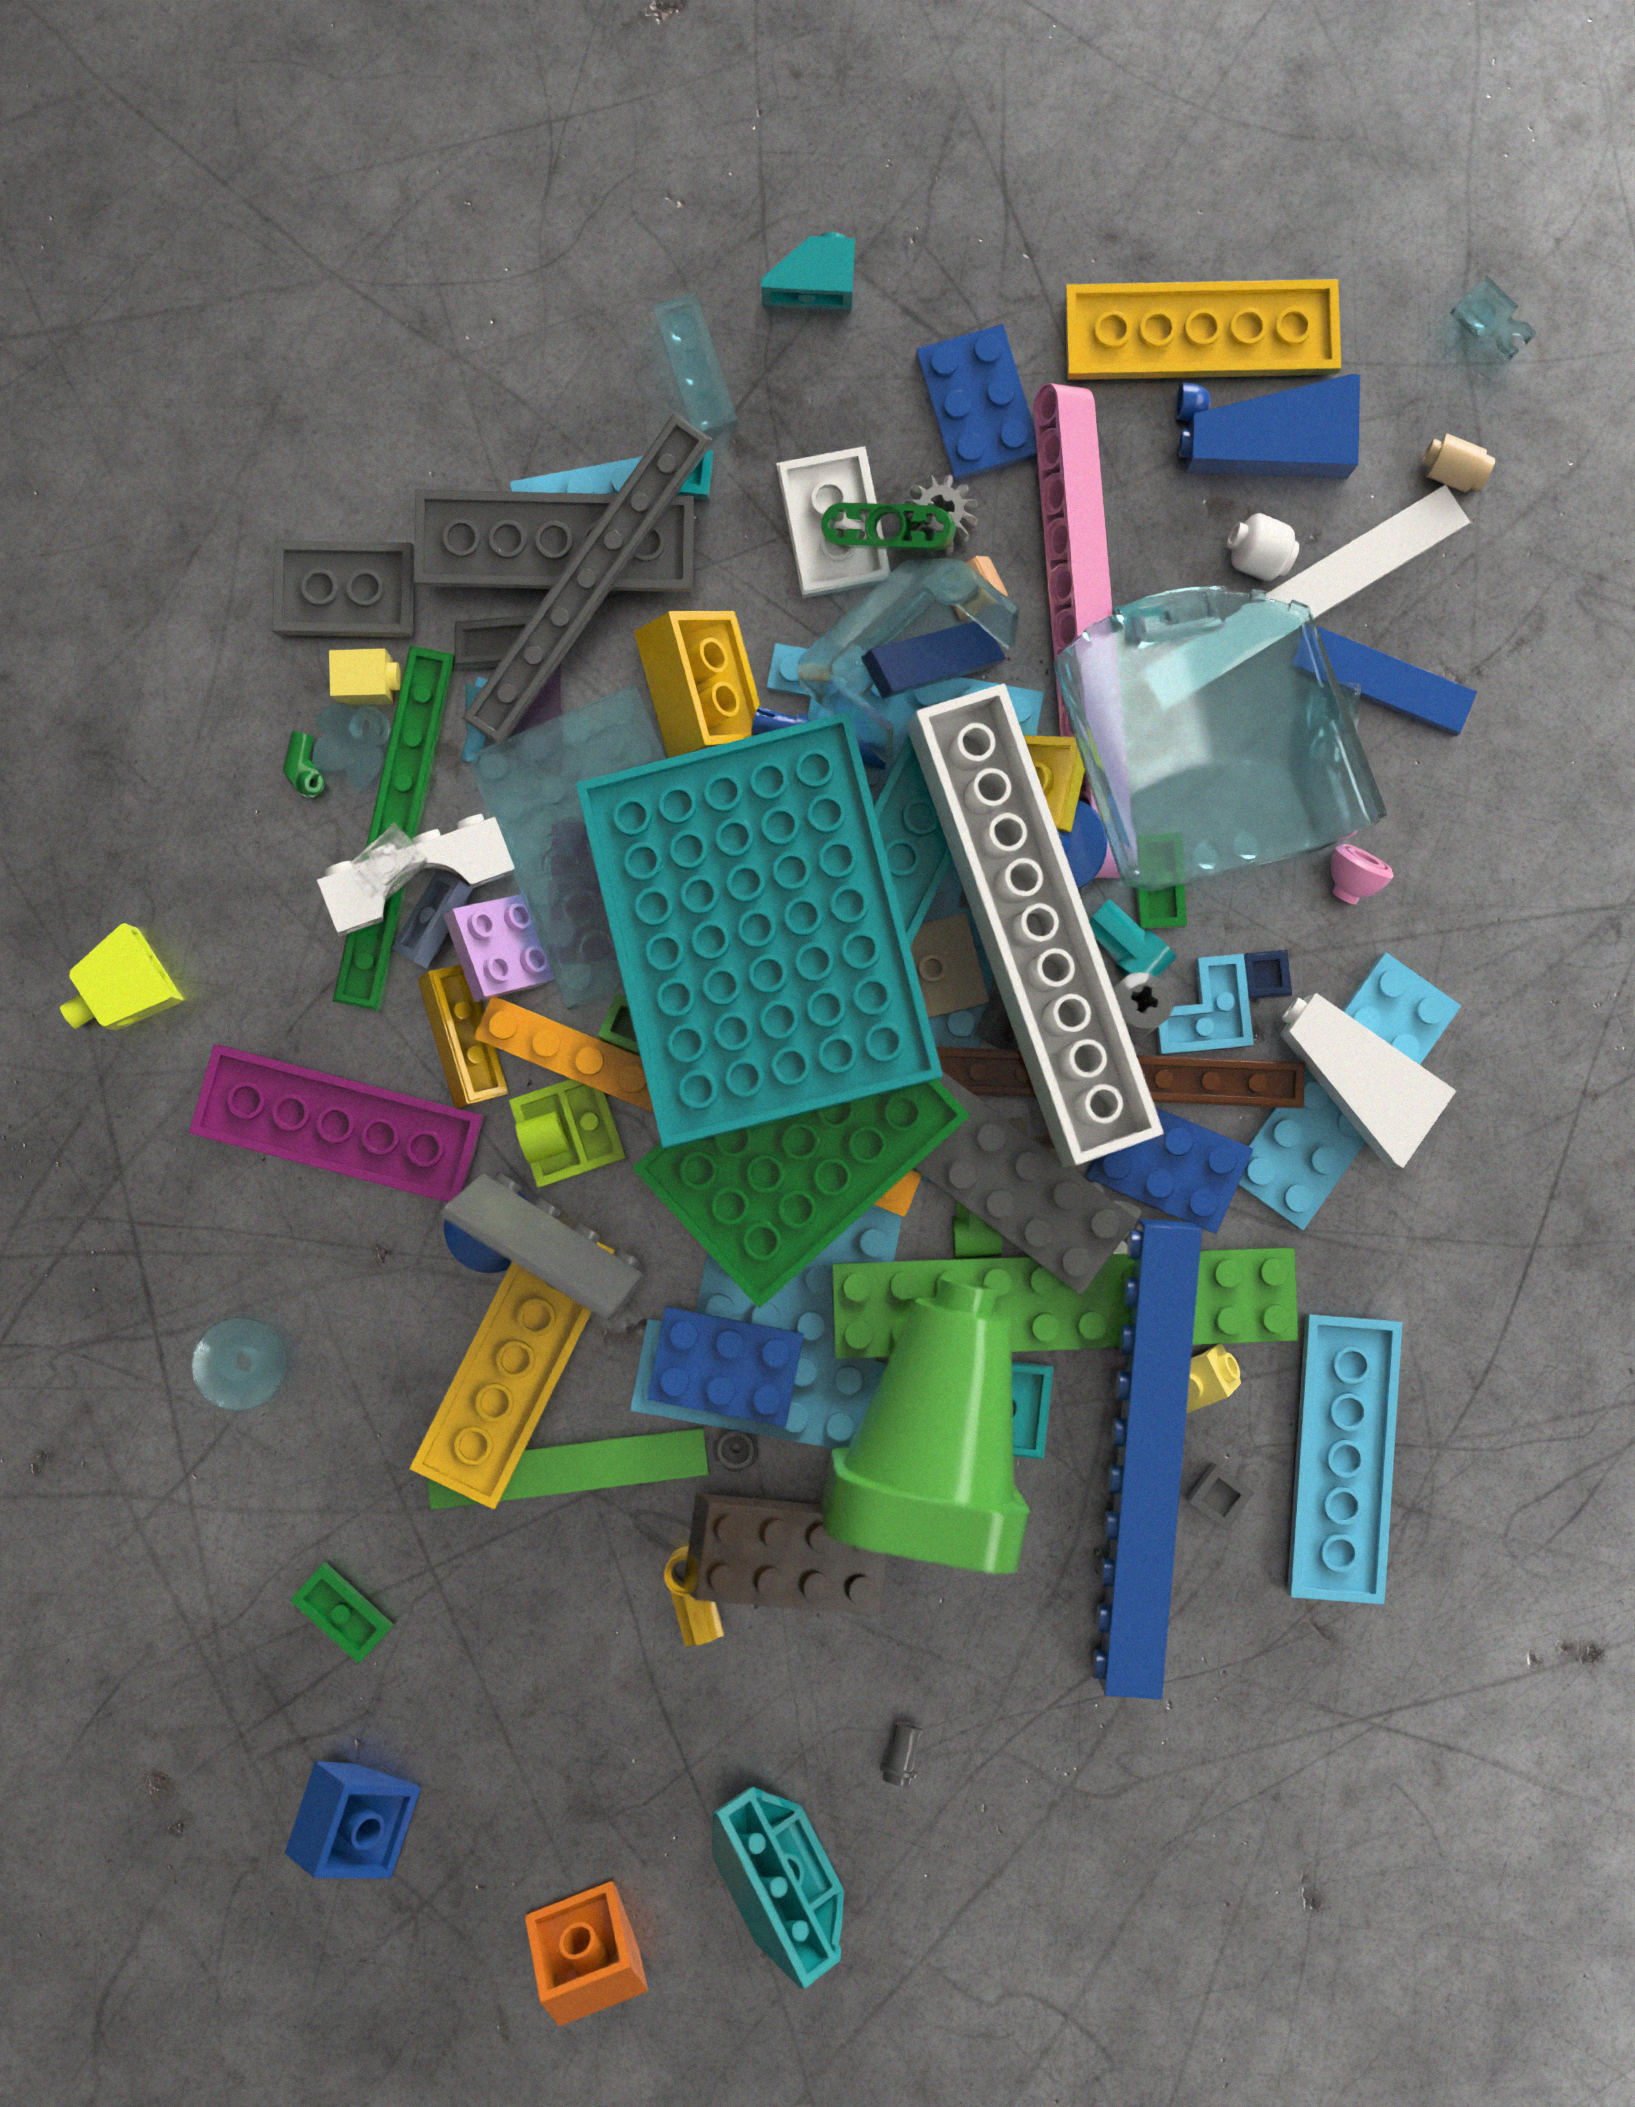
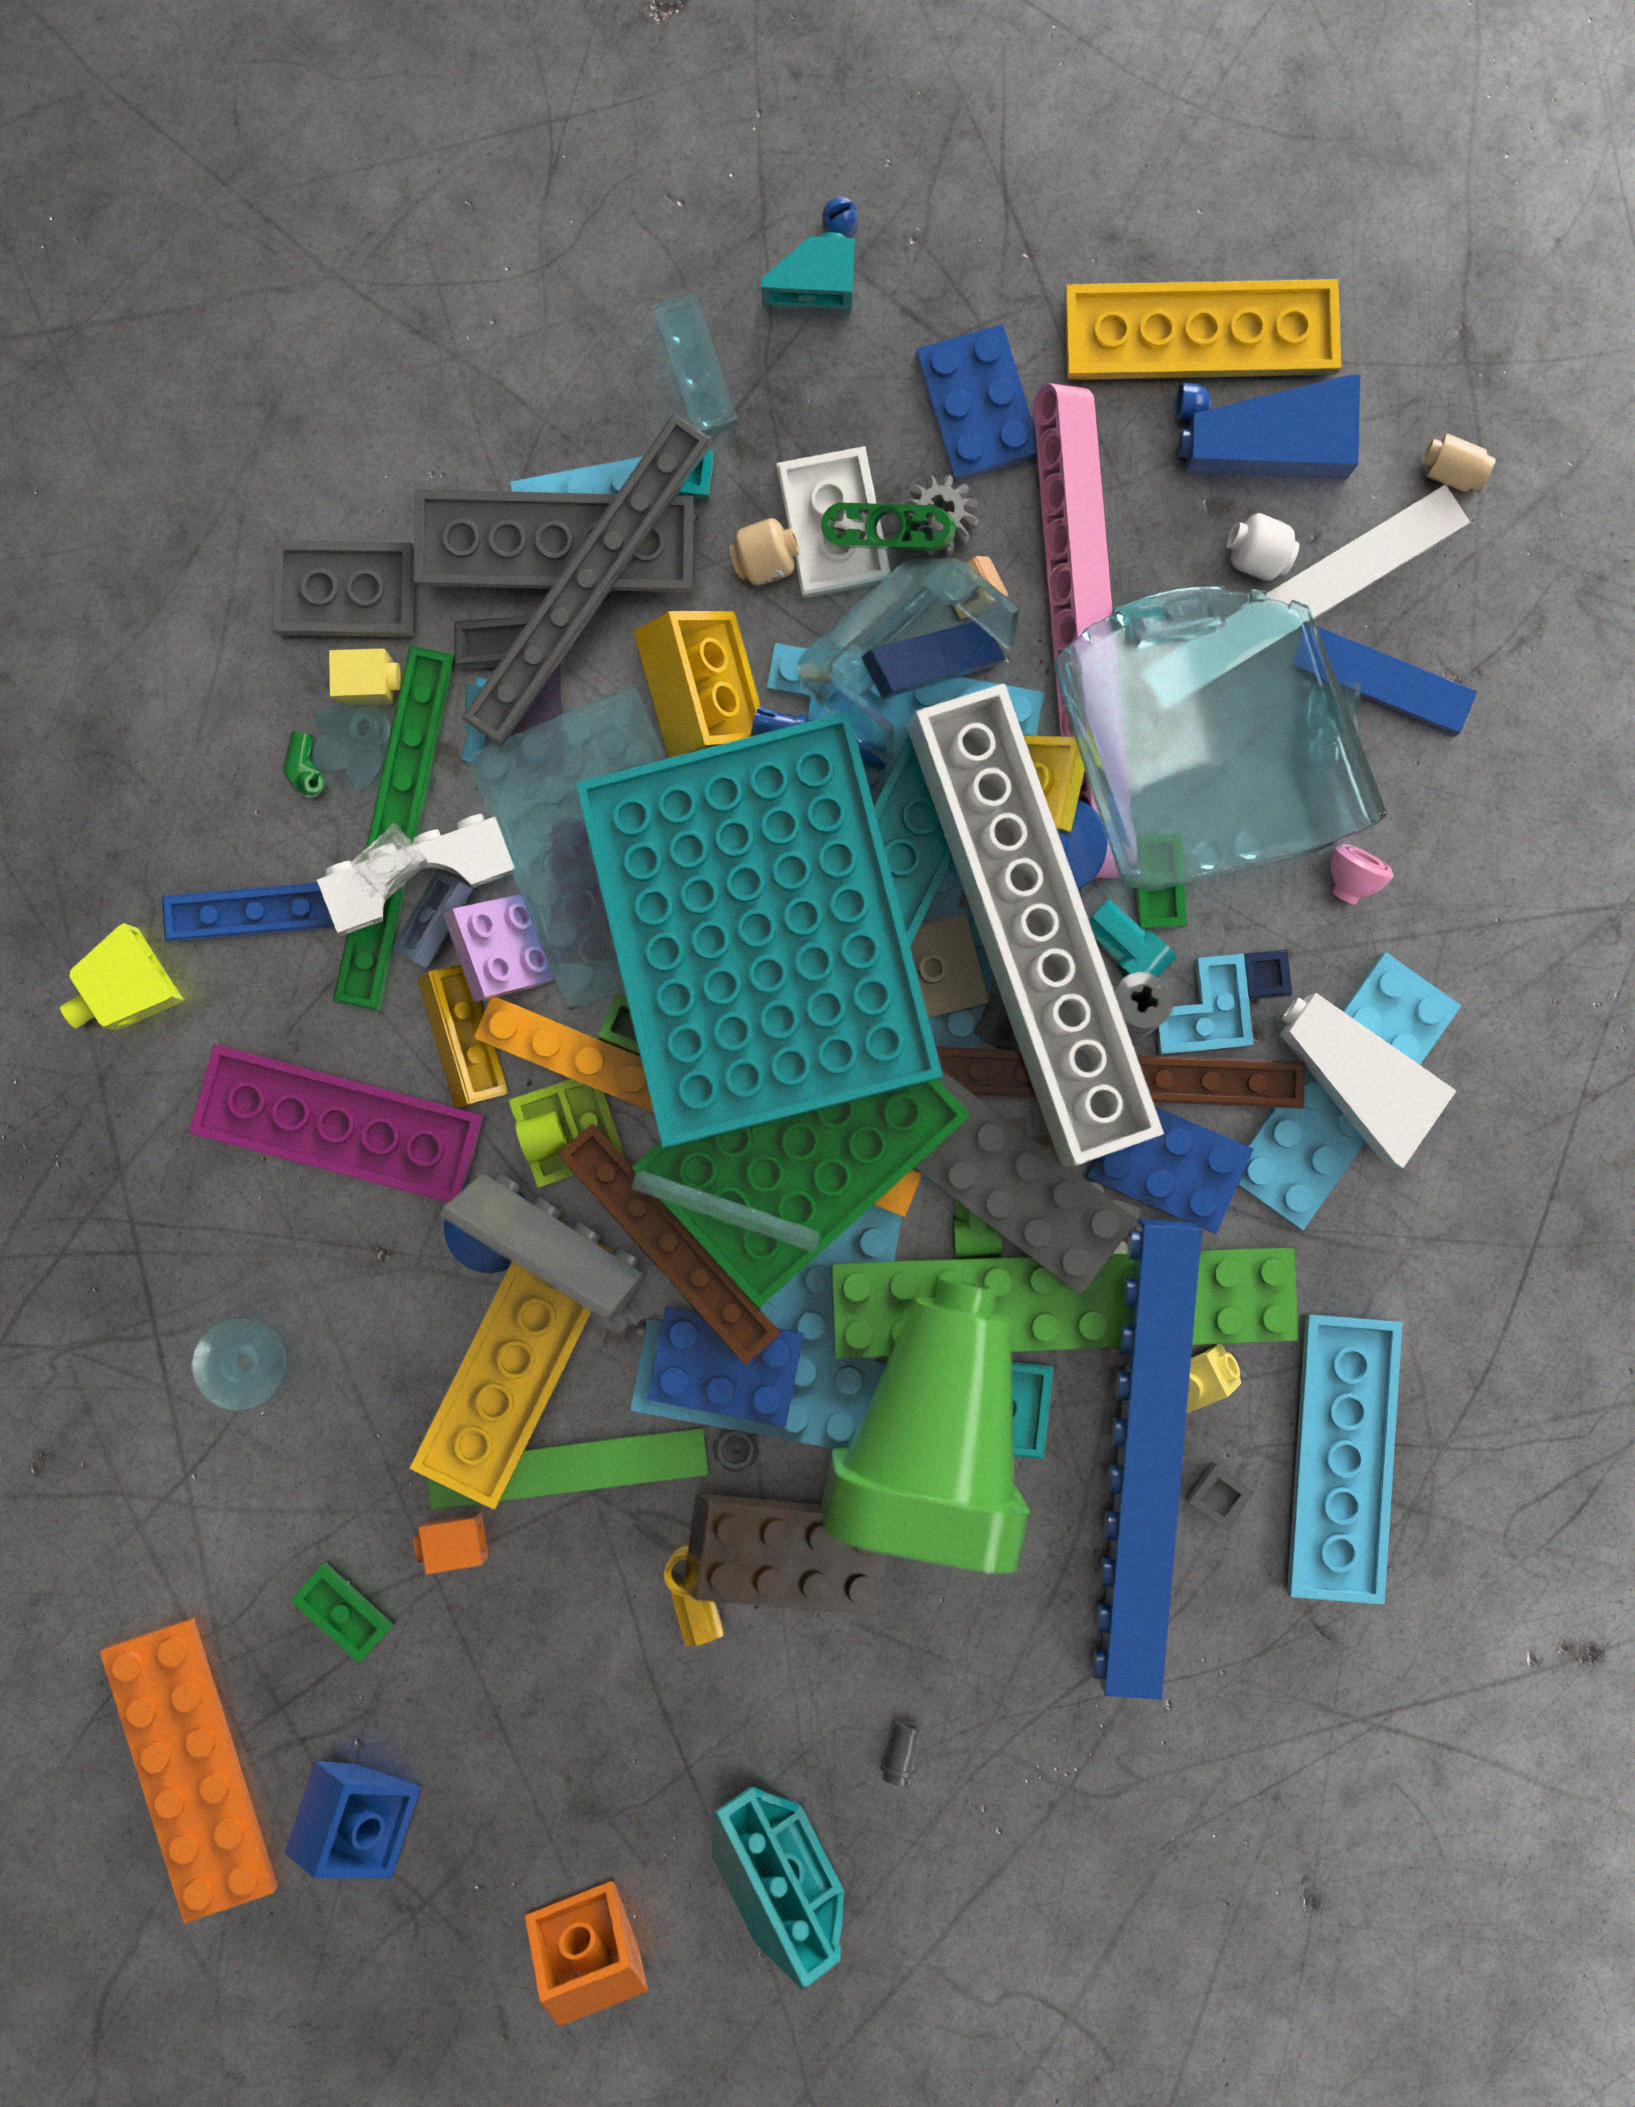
clear light blue plate [1450,275,1536,361] -> none
none -> orange plate [100,1618,278,1923]
none -> blue tile [162,883,336,943]
none -> orange brick [413,1512,489,1575]
none -> reddish brown plate [558,1123,781,1367]
none -> clear light blue tile [631,1171,822,1252]
none -> tan head [729,518,800,586]
none -> blue hinge [822,197,858,238]

